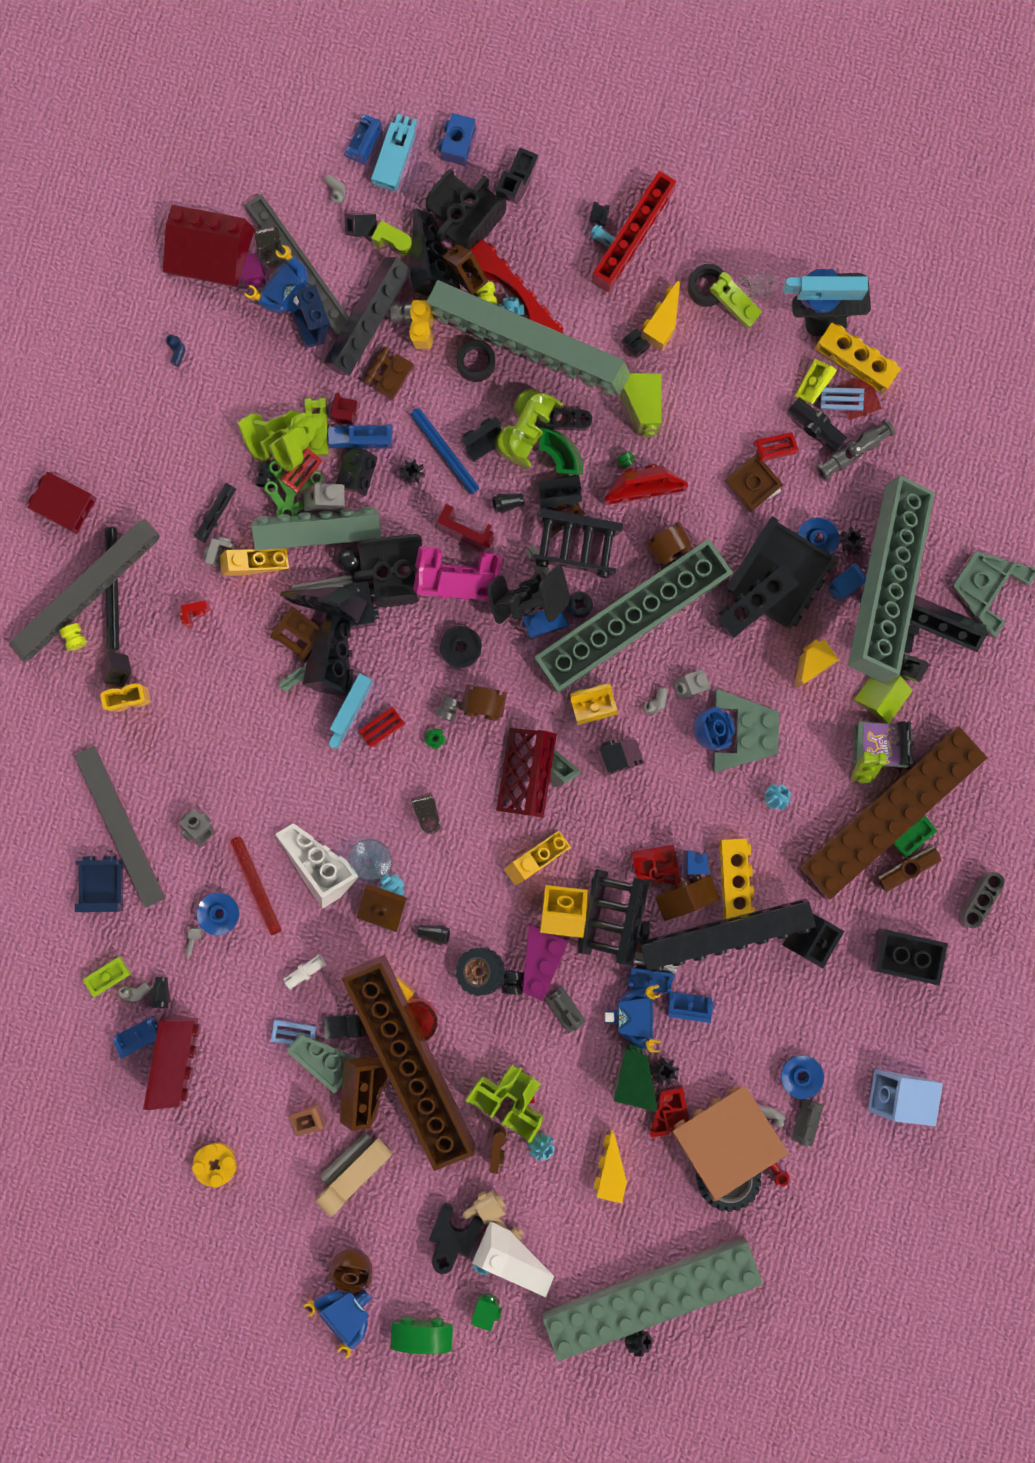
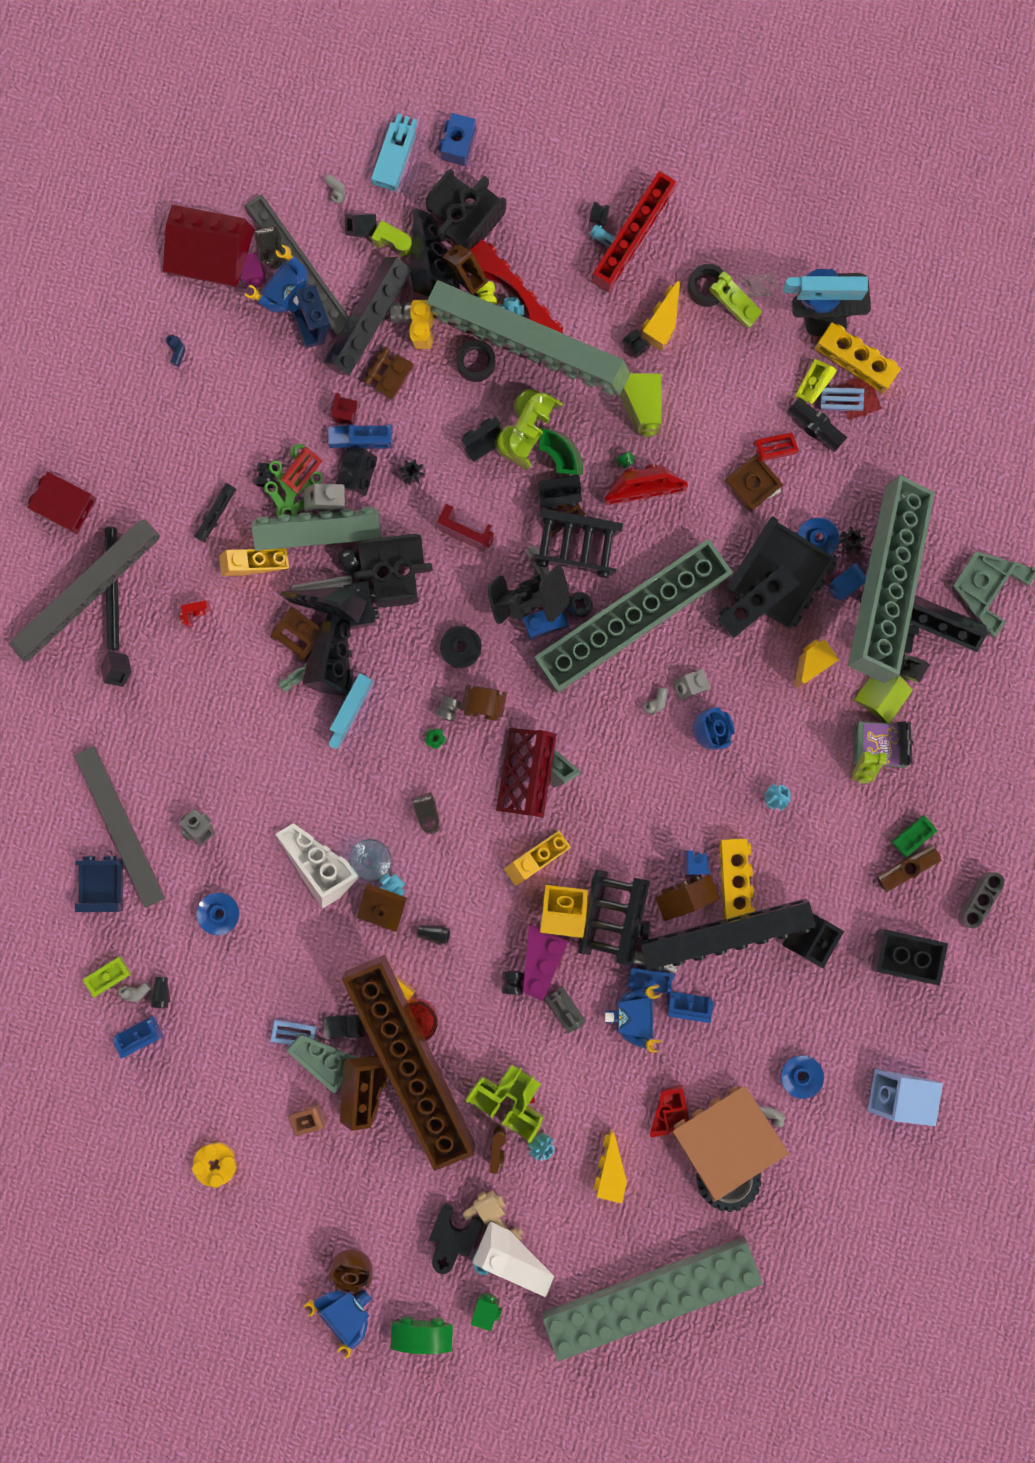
neon yellow wheel [59,623,87,651] -> none
yellow brick [100,684,151,712] -> none
dark red slope [143,1014,201,1110] -> none
light grey hand [185,927,202,957] -> none
light grey bracket [204,537,235,568] -> none
clear red axle [230,836,282,936] -> none
lime piece [237,410,316,471] -> none
white pin [283,954,326,990] -> none
lime plate [305,397,329,457] -> none
tan beam [315,1138,393,1218] -> none
light grey axle [320,1133,373,1185] -> none
blue hinge [344,114,382,165] -> none
red tile [359,707,405,748] -> none
blue axle [411,408,479,495] -> none
dark pink bracket [413,546,502,600] -> none
black wheel [456,948,505,996] -> none
black cone [492,493,524,514] -> none
black arch [495,147,539,204] -> none
black beam [535,408,592,431] -> none
yellow bracket [570,683,618,725] -> none
black wedge [596,739,644,776] -> none
dark green slope [611,1043,657,1112] -> none
black gear [625,1330,652,1357] -> none
red slope [632,845,681,888] -> none
reddish brown brick [643,521,692,566] -> none
black gear [652,1057,680,1085] -> none
sand green wing [713,690,779,772] -> none
red bar [769,1163,790,1187] -> none
dark grey hinge [791,1099,824,1147] -> none
reddish brown brick [797,726,988,900] -> none
dark grey piece [816,419,895,481] -> none

